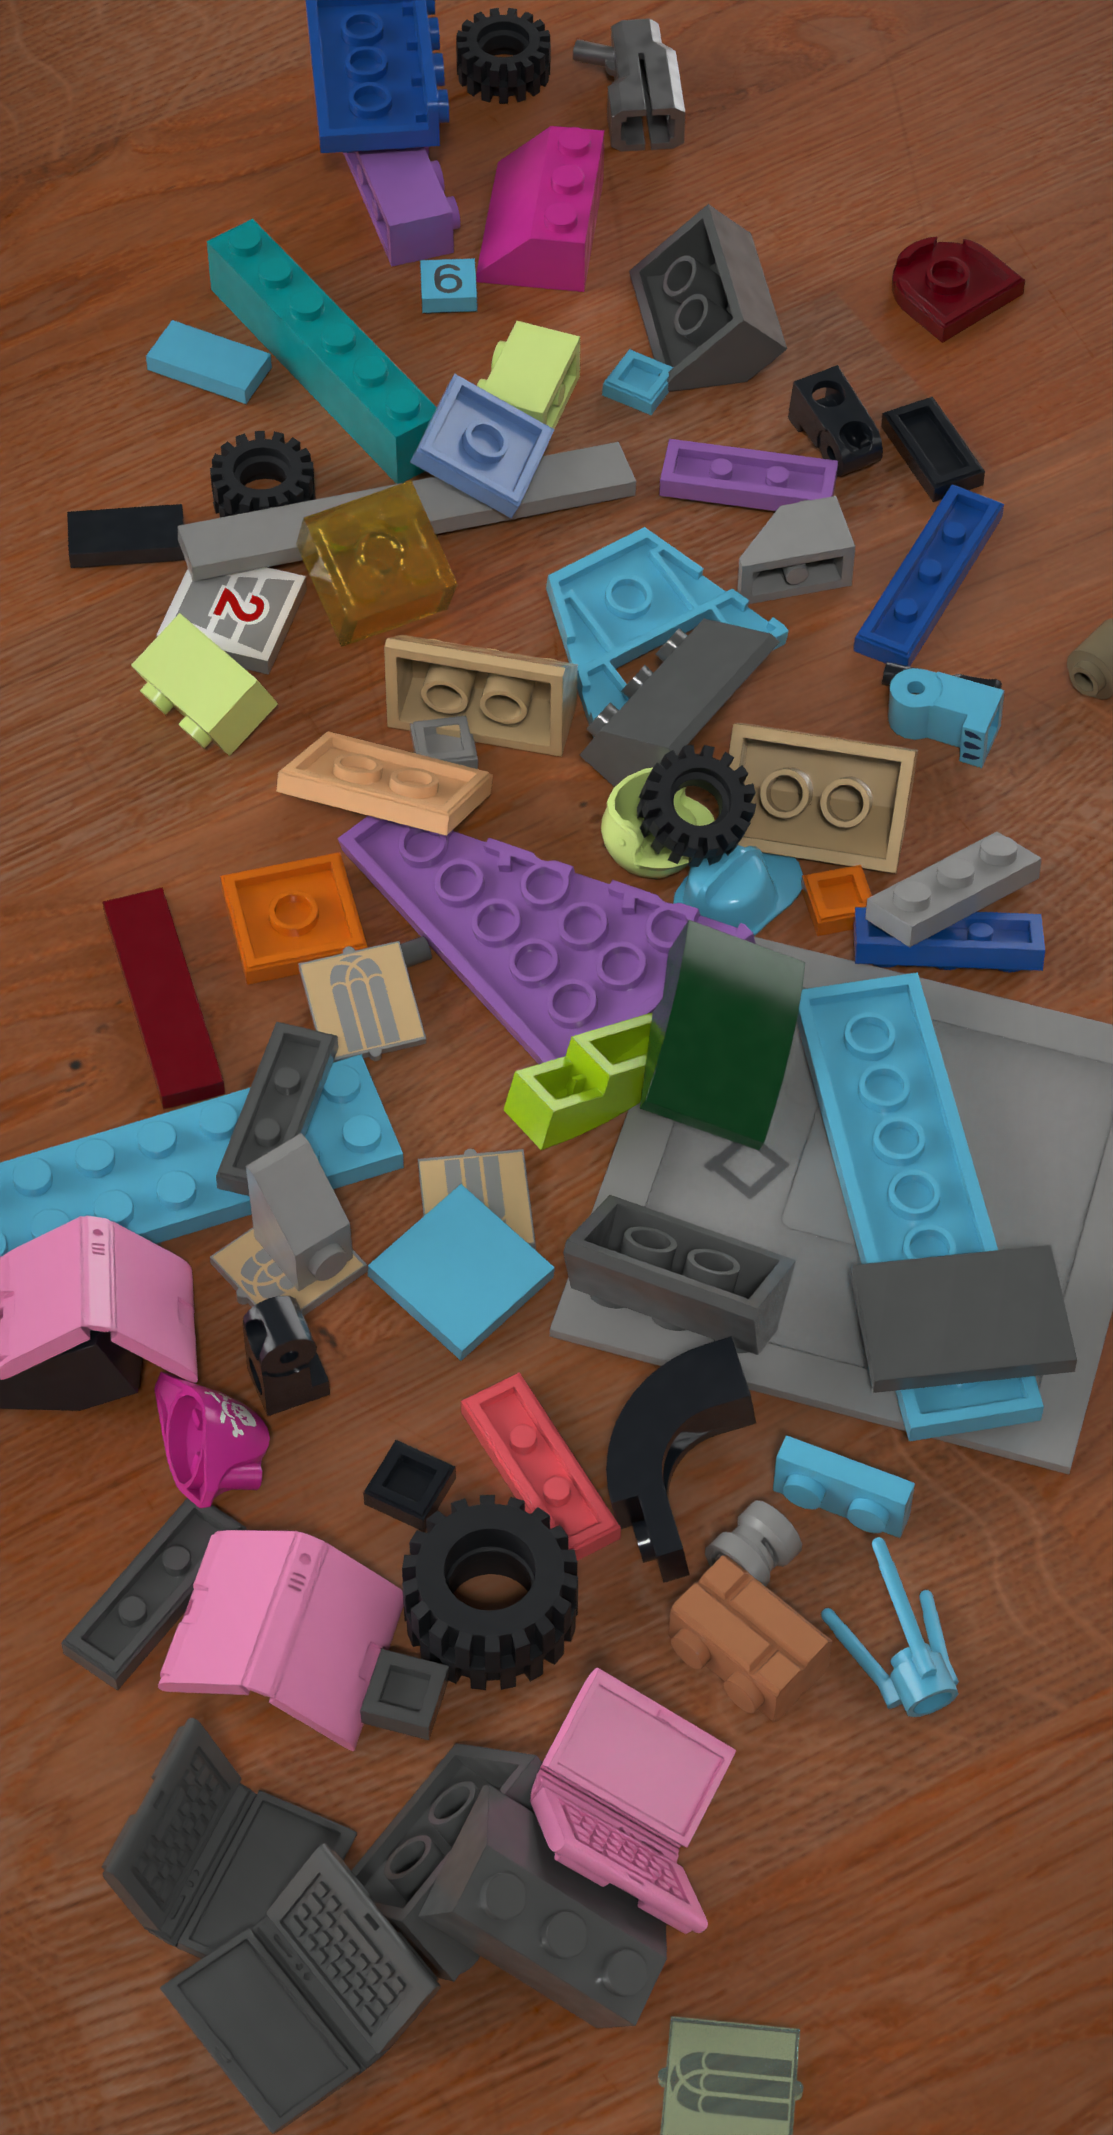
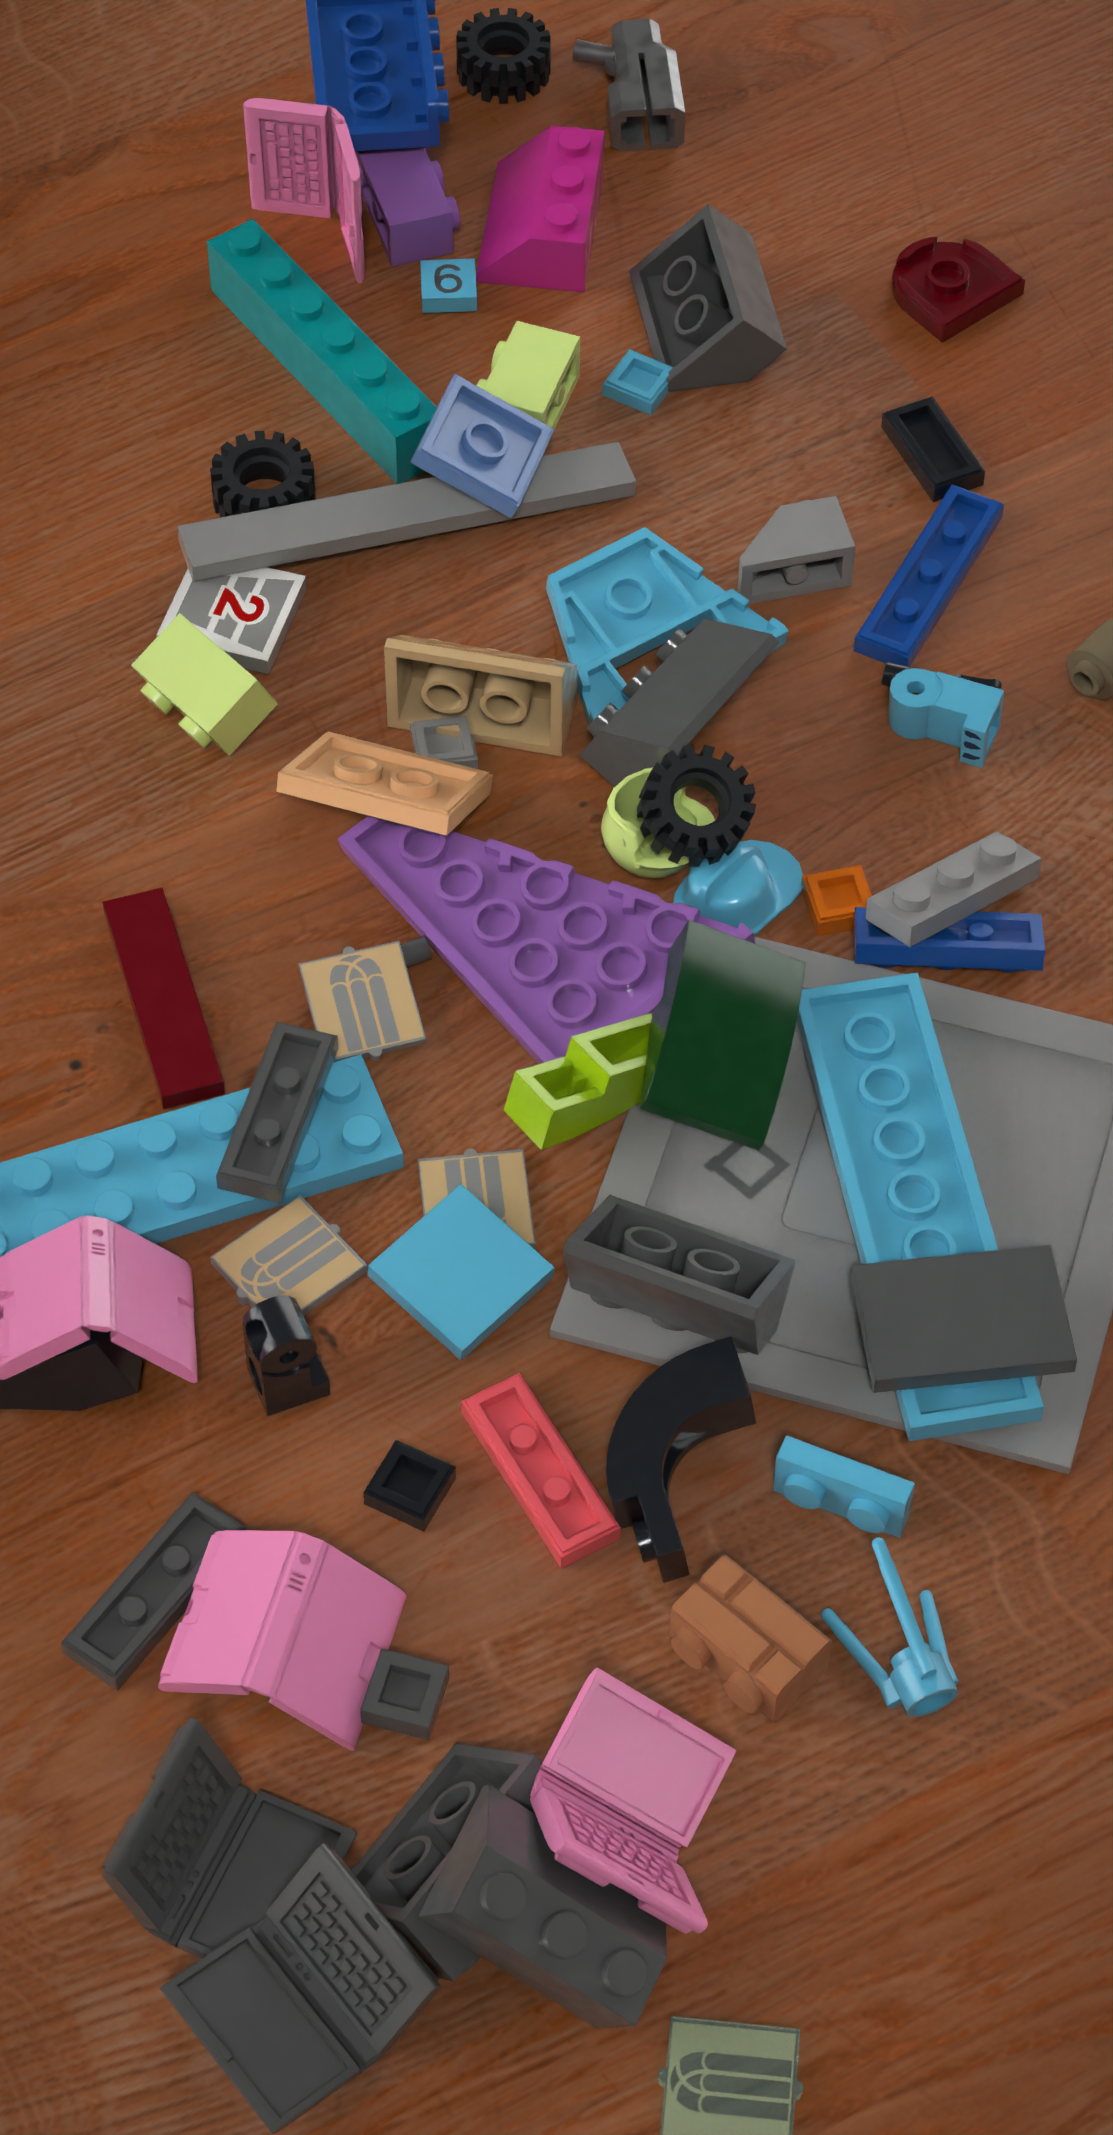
black tile [67,504,185,568] -> none
medium azure tile [146,320,272,404] -> none
dark pink hat [154,1372,270,1508] -> none
orange tile [220,852,368,985] -> none
light grey slope [246,1133,353,1291] -> none
clear yellow brick [296,480,458,647] -> none
black tyre [402,1495,578,1690] -> none
medium lavender plate [660,439,838,511] -> none
light grey wheel [705,1500,802,1586] -> none
tan slope [729,723,919,873] -> none
black leg [788,365,883,477] -> none
none -> bright pink piece [243,98,365,283]

